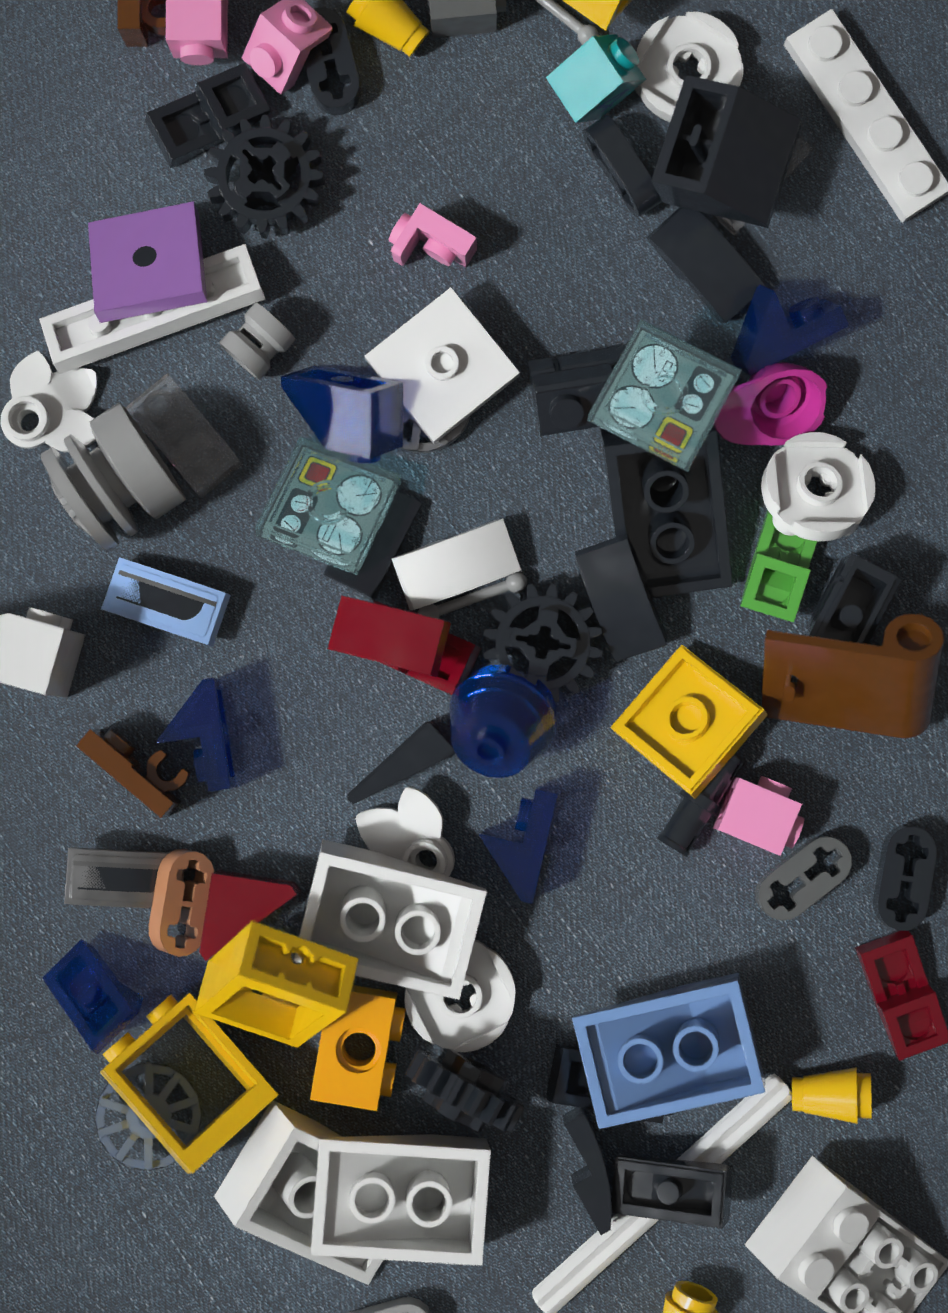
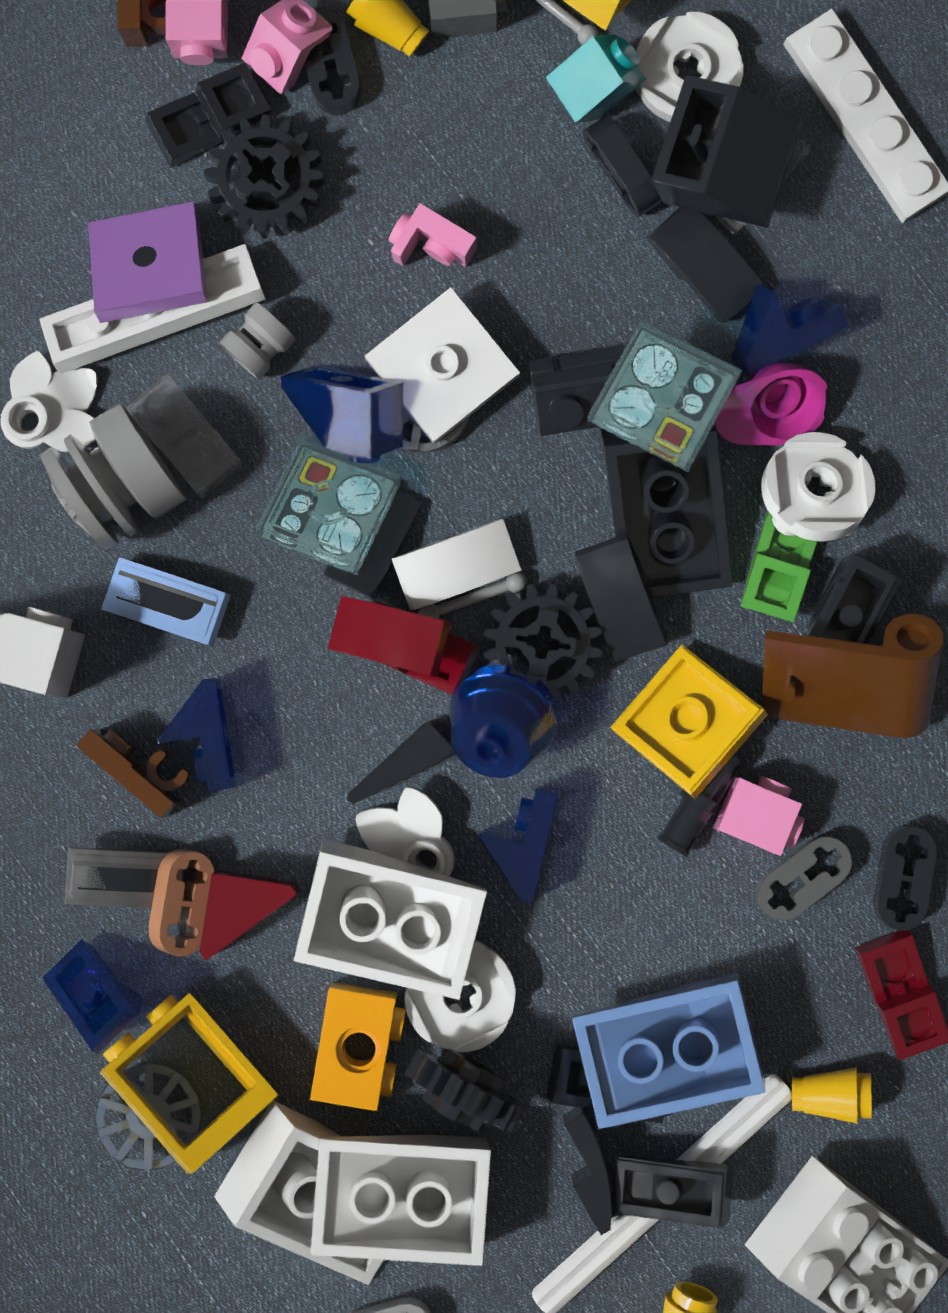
yellow window [194,921,359,1048] -> none

